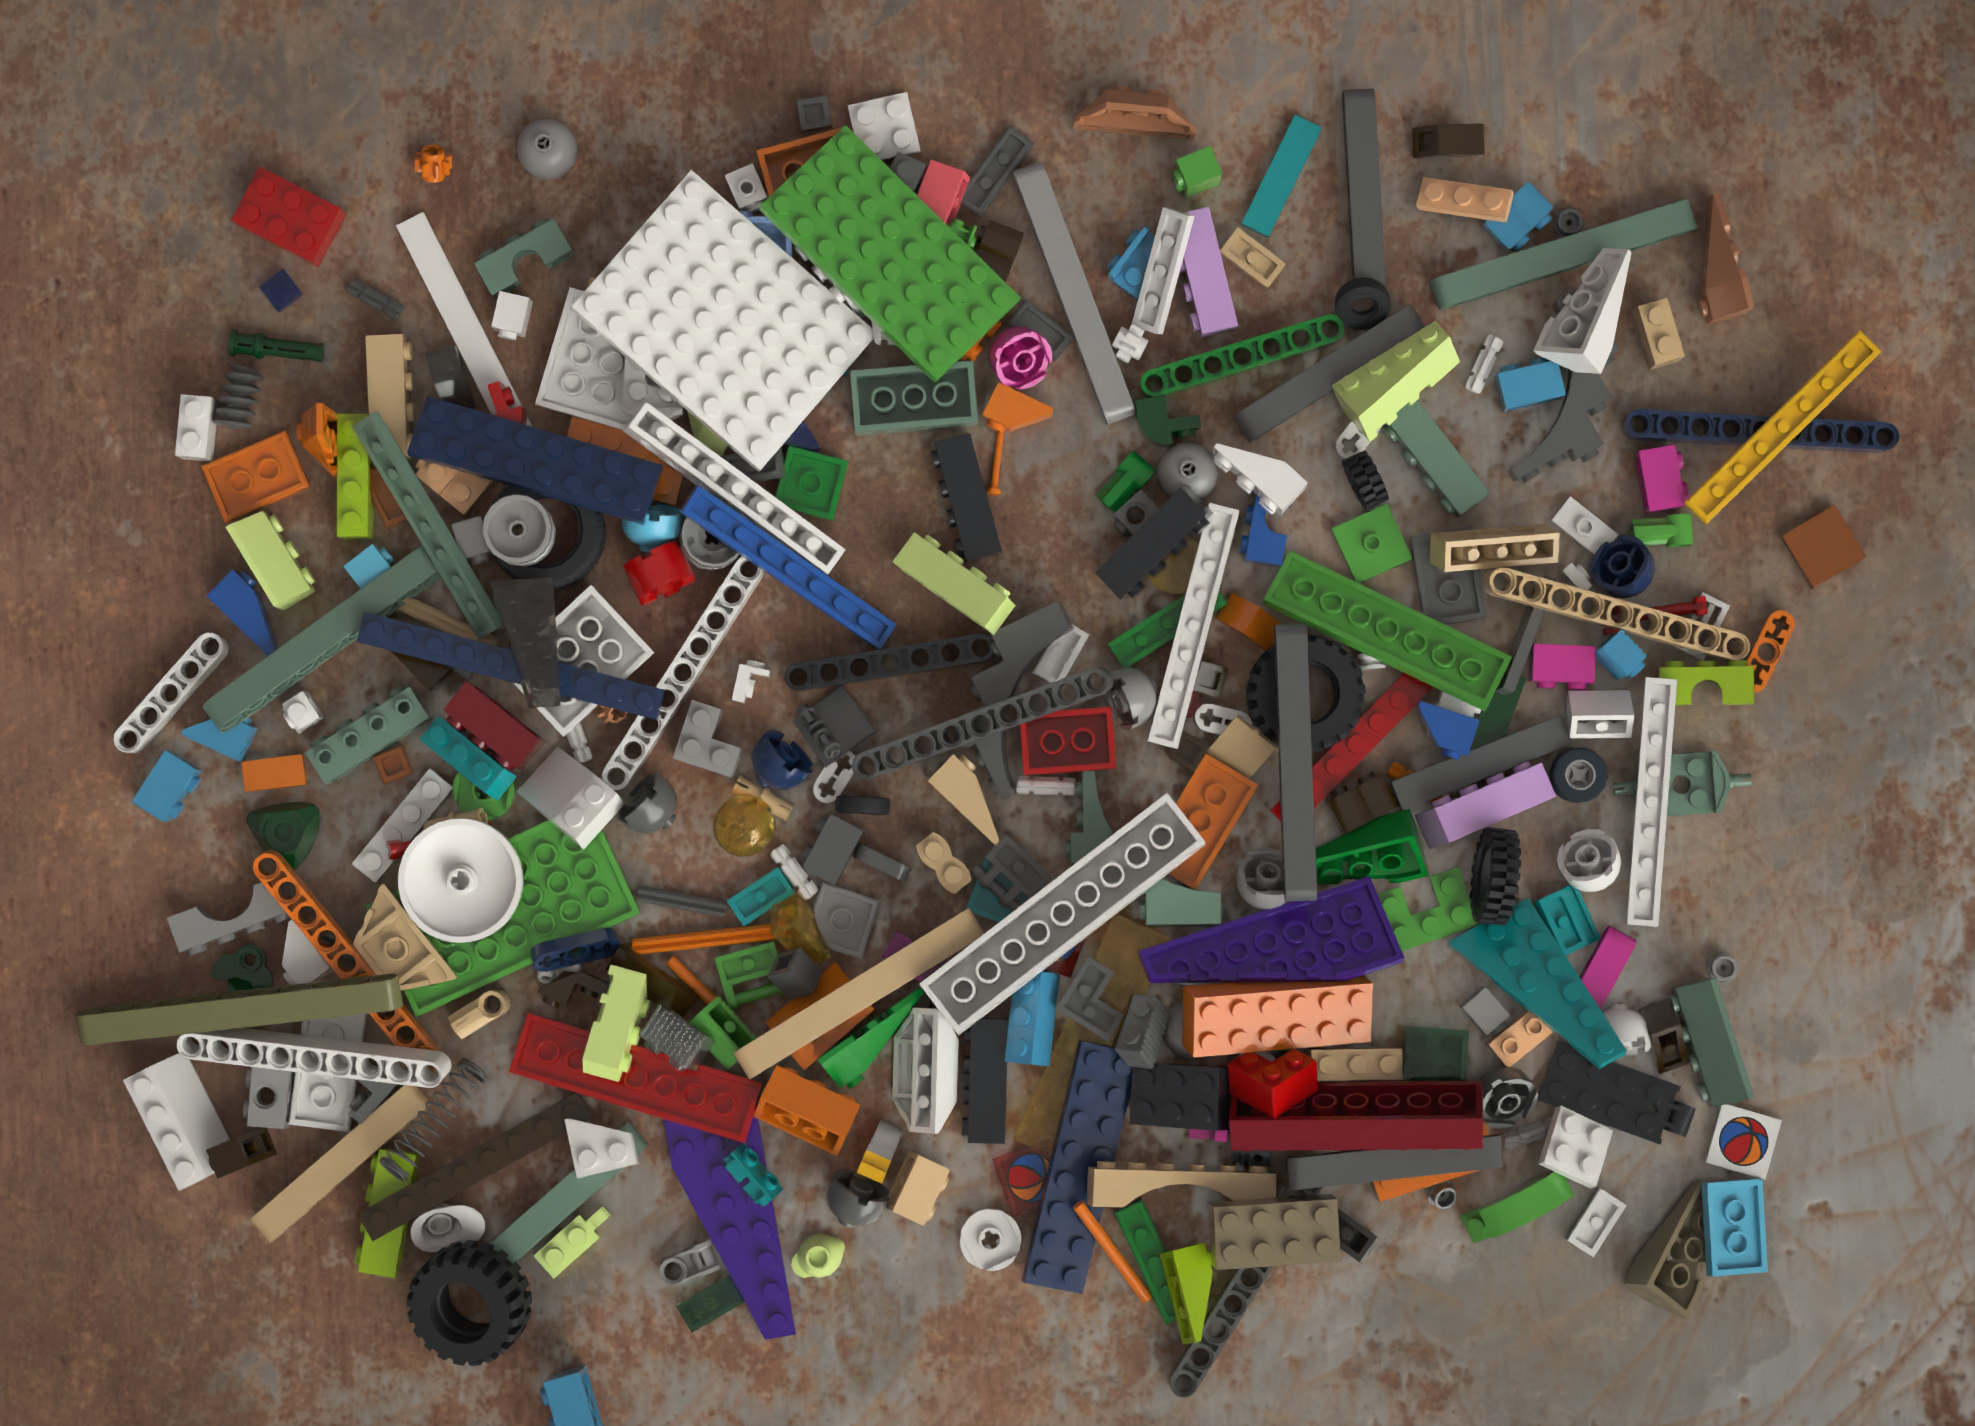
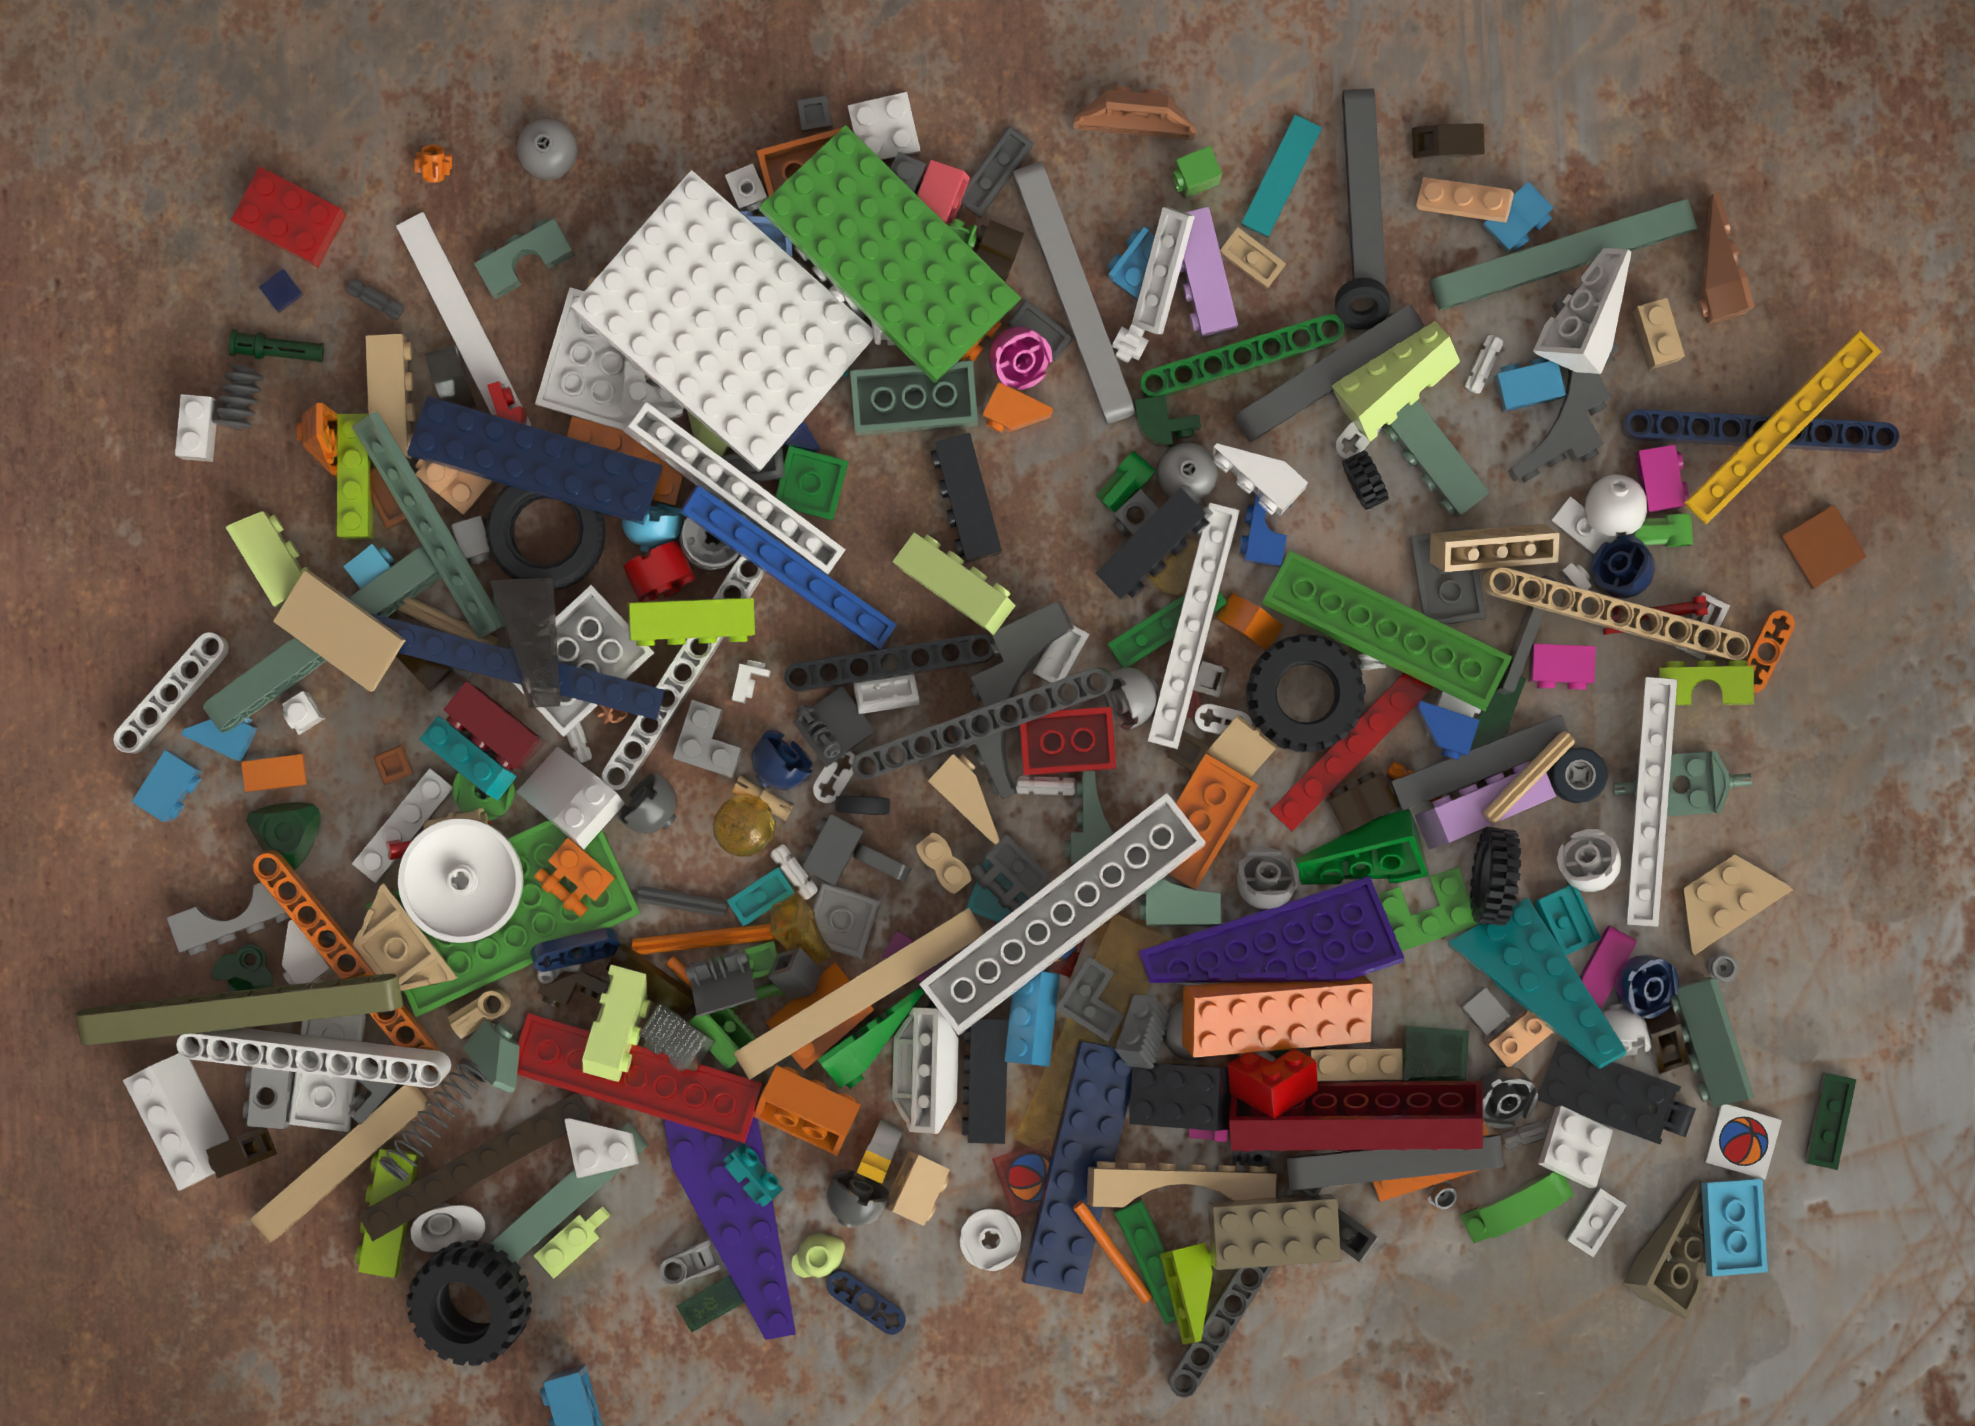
orange tile [201,430,311,523] -> none
blue slope [207,569,279,656] -> none
sand green brick [305,685,433,785] -> none
light grey wheel [482,495,556,567] -> none
white brick [491,291,533,340] -> none
orange piece [986,429,1004,495] -> none
dark grey beam [1274,624,1317,902] -> none
bright green plate [1331,503,1413,583] -> none
dark grey plate [1554,208,1584,237] -> none
white brick [1566,690,1634,738] -> none
dark azure brick [1595,630,1646,680] -> none
none -> tan tile [273,570,405,692]
none -> sand green slope [463,1020,520,1093]
none -> orange plate [534,838,616,918]
none -> lime brick [627,597,755,646]
none -> dark grey hinge [685,949,757,1017]
none -> dark blue beam [827,1270,906,1335]
none -> white plate [854,674,919,714]
none -> tan axle [1482,731,1575,824]
none -> white cylinder [1585,474,1647,536]
none -> dark blue cylinder [1615,954,1679,1019]
none -> tan wing [1682,854,1793,956]
none -> dark green plate [1805,1072,1857,1170]

